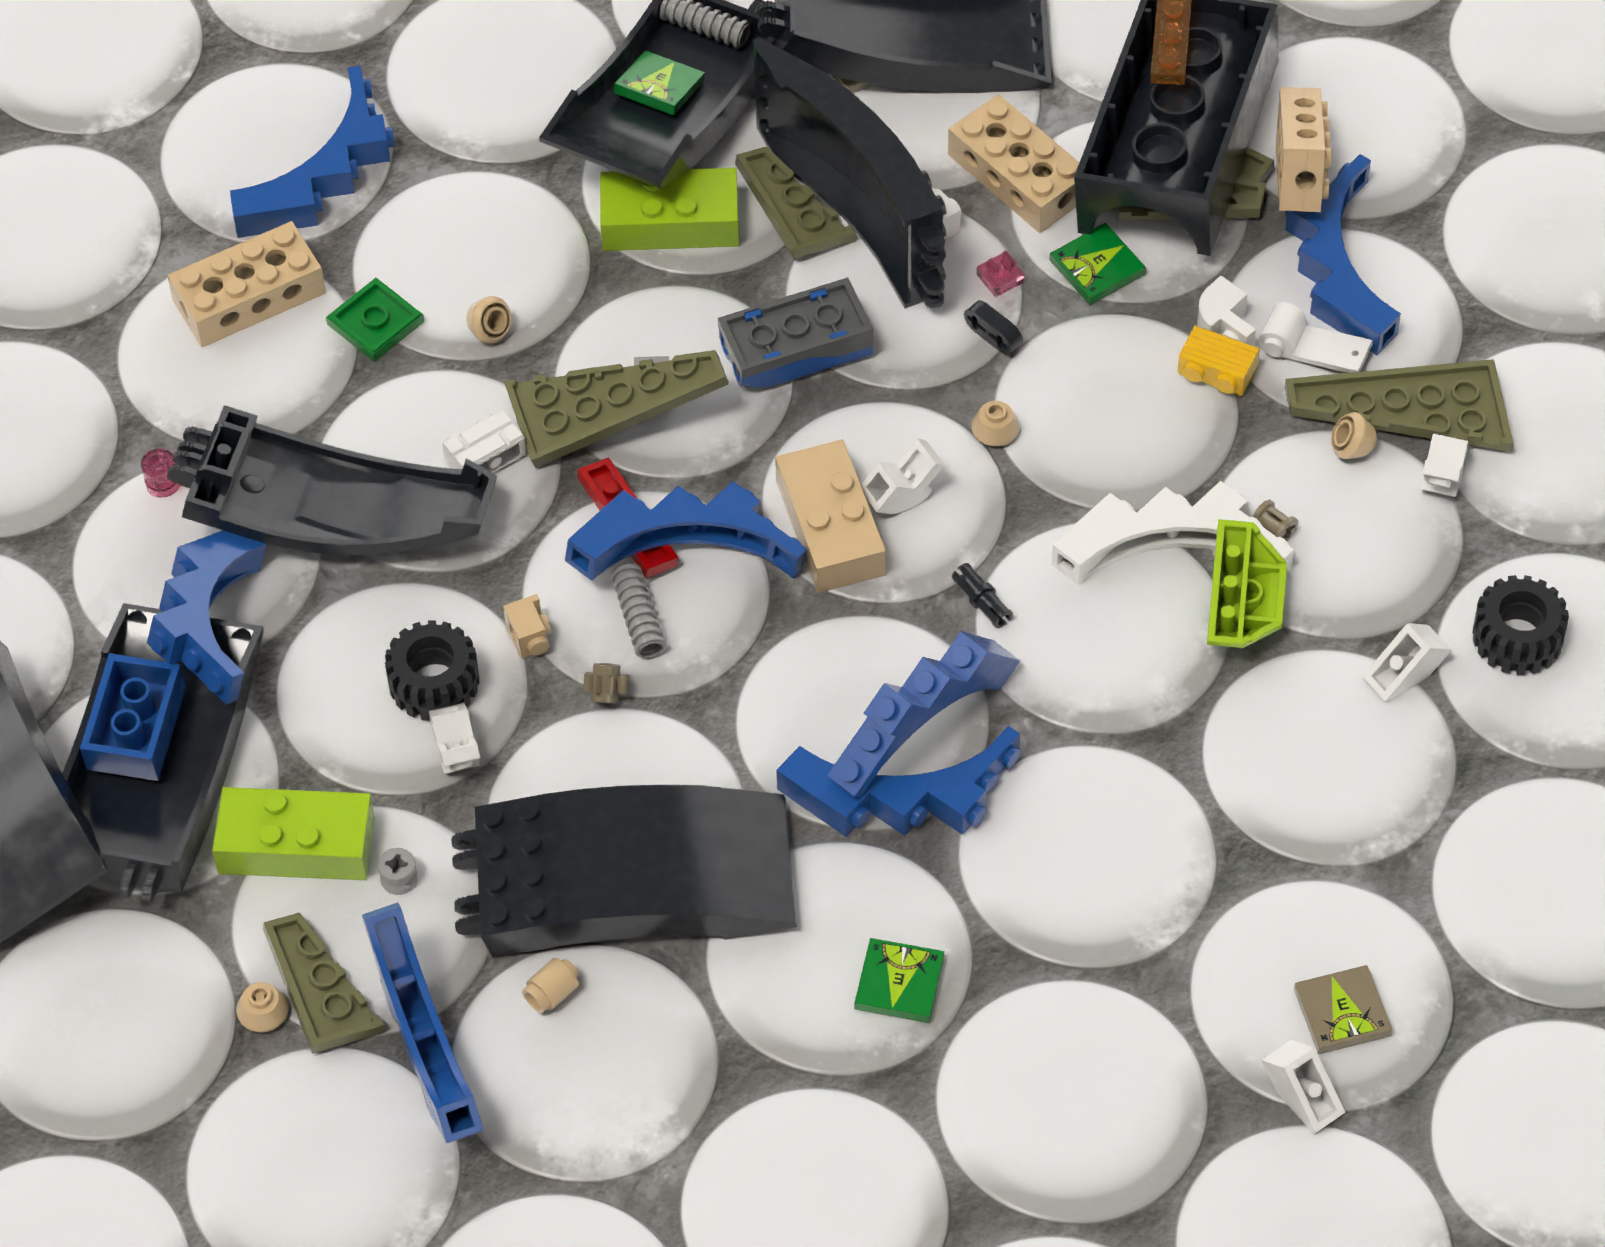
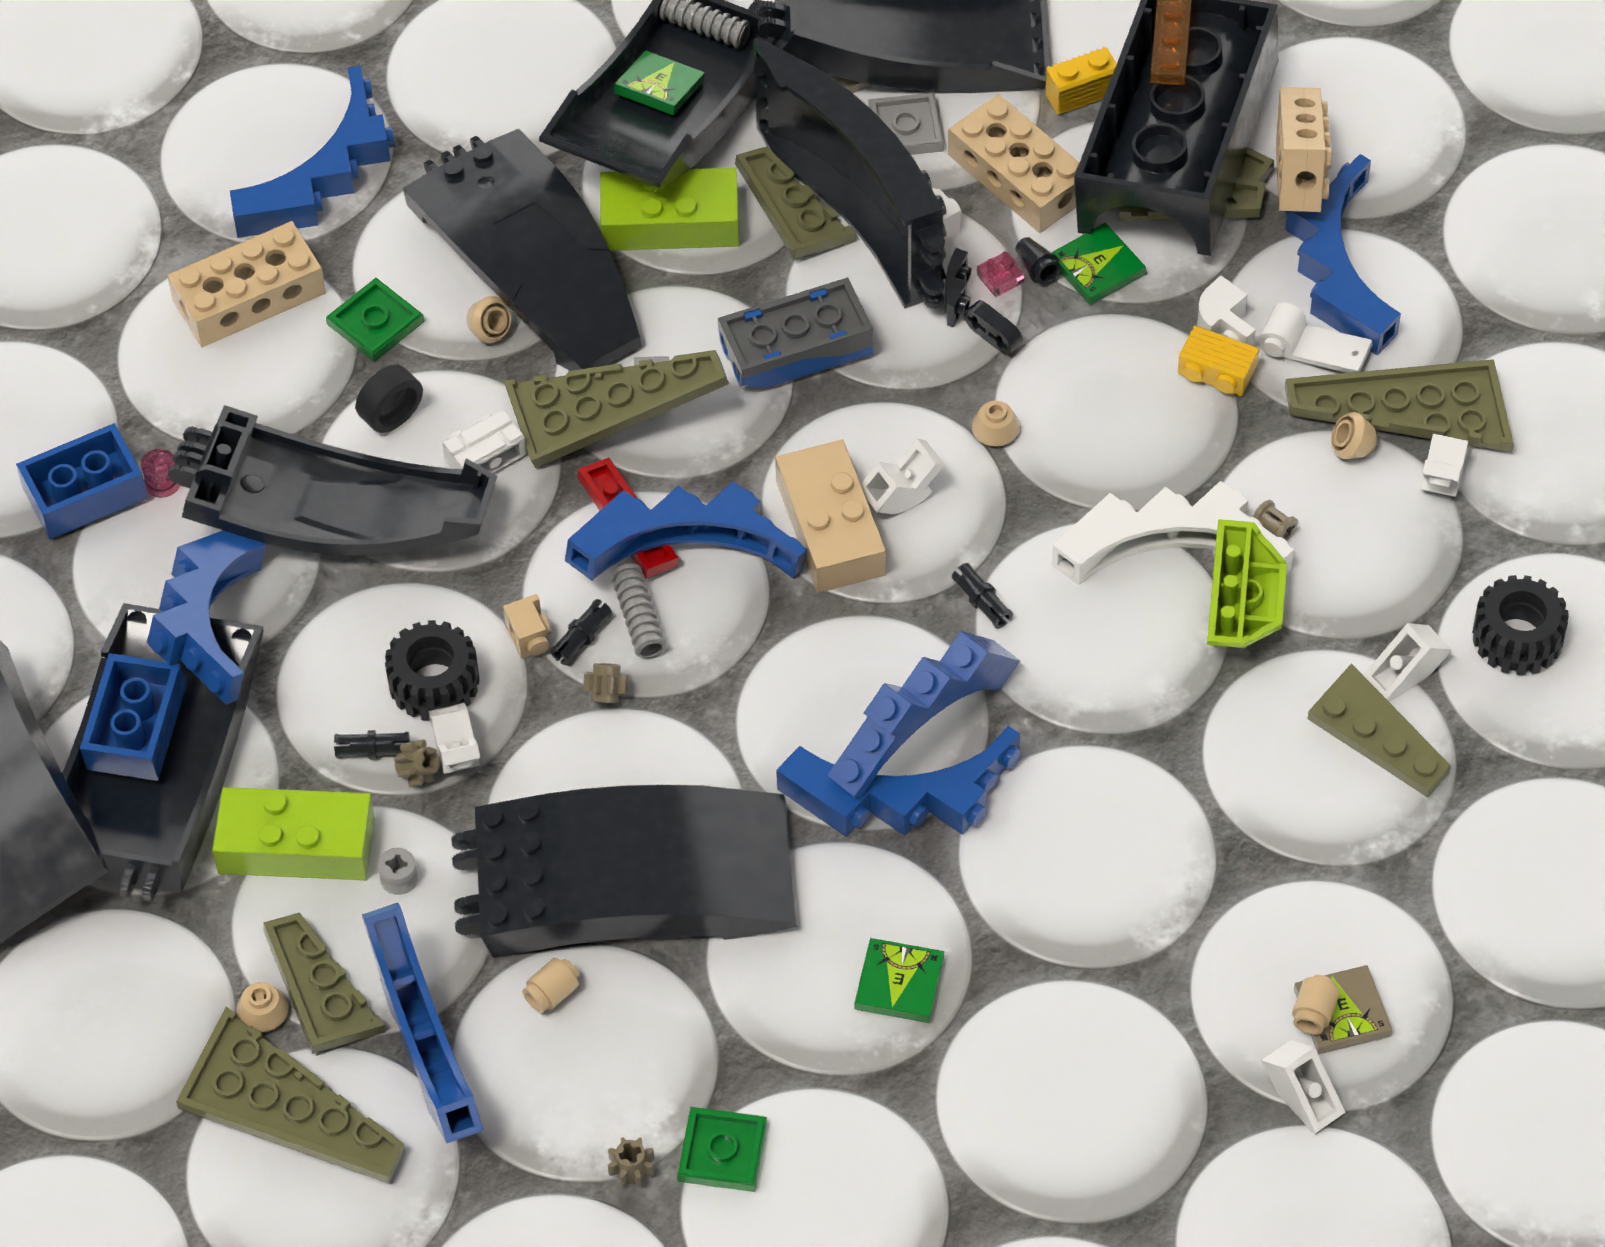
none -> blue brick [16,423,148,540]
none -> olive wing [176,1006,405,1183]
none -> black pin [334,730,410,759]
none -> black tyre [355,364,423,433]
none -> dark tan gear [394,739,440,787]
none -> black windscreen [403,129,642,371]
none -> black pin [550,599,613,665]
none -> dark tan gear [607,1137,655,1187]
none -> green tile [677,1107,767,1192]
none -> light grey tile [868,92,944,155]
none -> black slope [945,248,972,328]
none -> black cone [1015,237,1061,284]
none -> yellow brick [1045,47,1117,114]
none -> tan brick [1292,975,1340,1035]
none -> olive wing [1307,663,1451,798]

